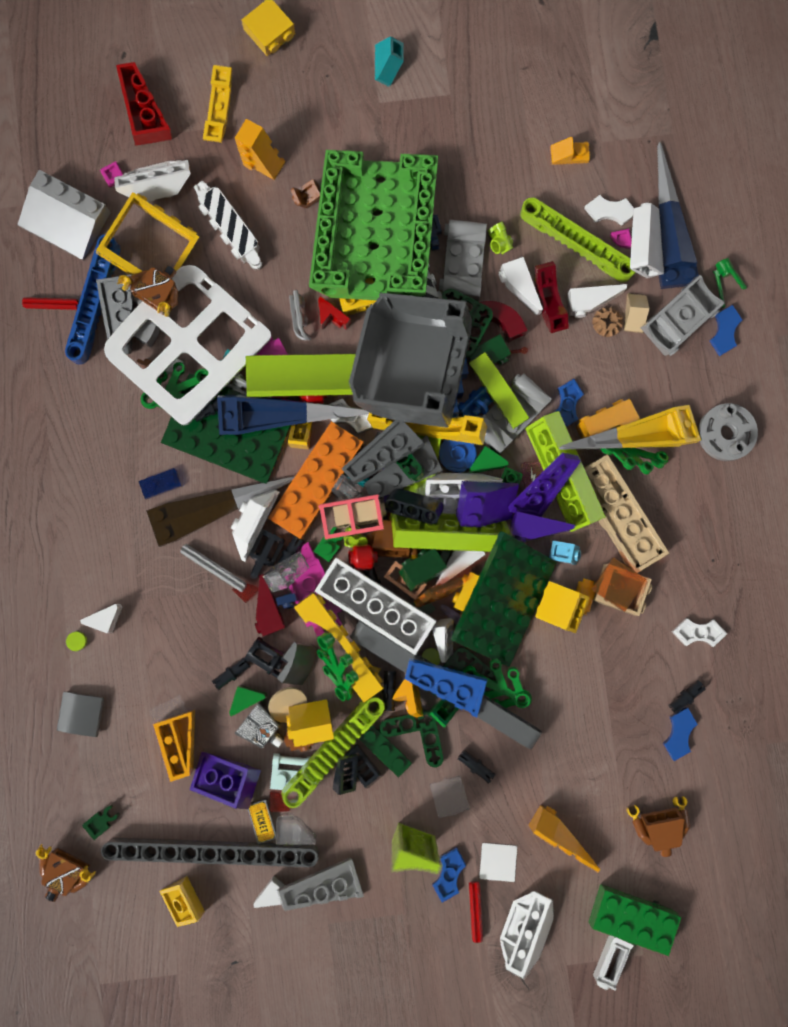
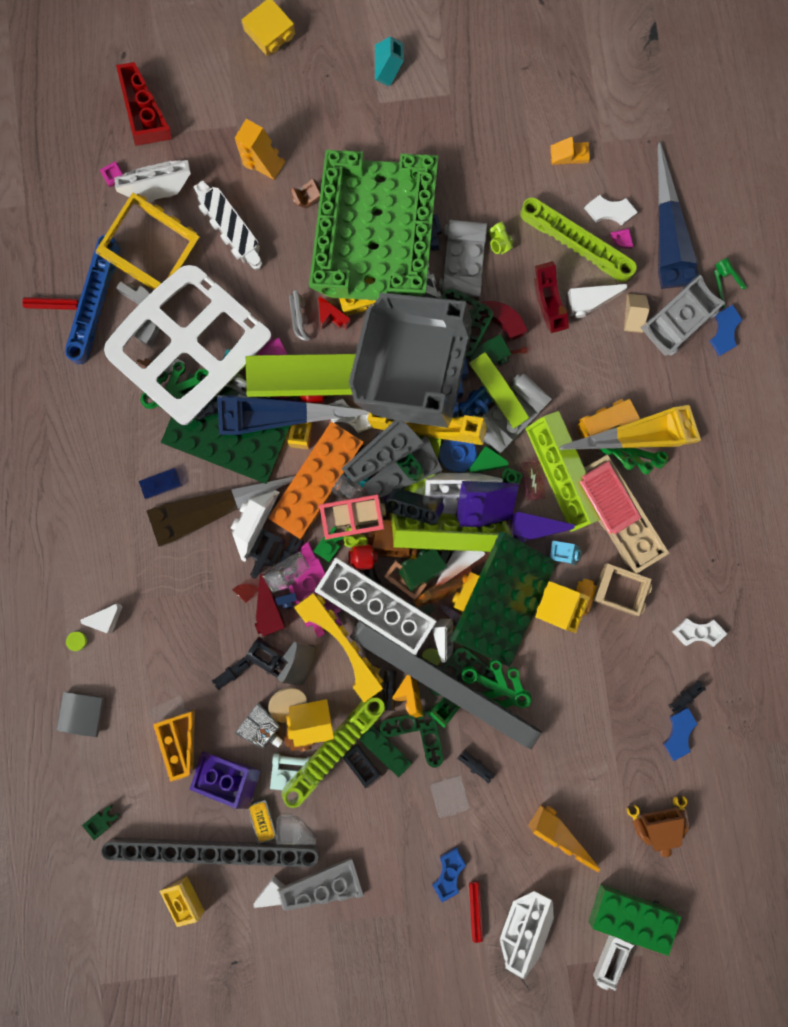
slope [18,170,111,260] -> none
dark orange torso [36,844,96,902] -> none
wing [96,274,134,354] -> none
dark orange torso [117,265,178,317] -> none
light grey axle [180,544,247,592] -> none
yellow slope [203,65,232,143] -> none
green slope [229,685,268,717] -> none
clear red tile [270,791,291,812] -> none
green plant [317,632,359,701] -> none
black slope [333,754,358,795] -> none
lime arch [392,823,441,873] -> none
blue wing [405,658,487,718] -> none
white sticker [480,843,517,882] -> none
white slope [499,257,543,315] -> none
dark purple wing [508,453,581,517] -> none
blue tile [553,379,584,427] -> none
clear orange plate [591,557,646,612] -> none
medium nougat gear [592,307,623,337] -> none
white slope [630,203,664,278] -> none
light grey piece [698,403,758,461] -> none
none -> coral window [580,461,641,534]

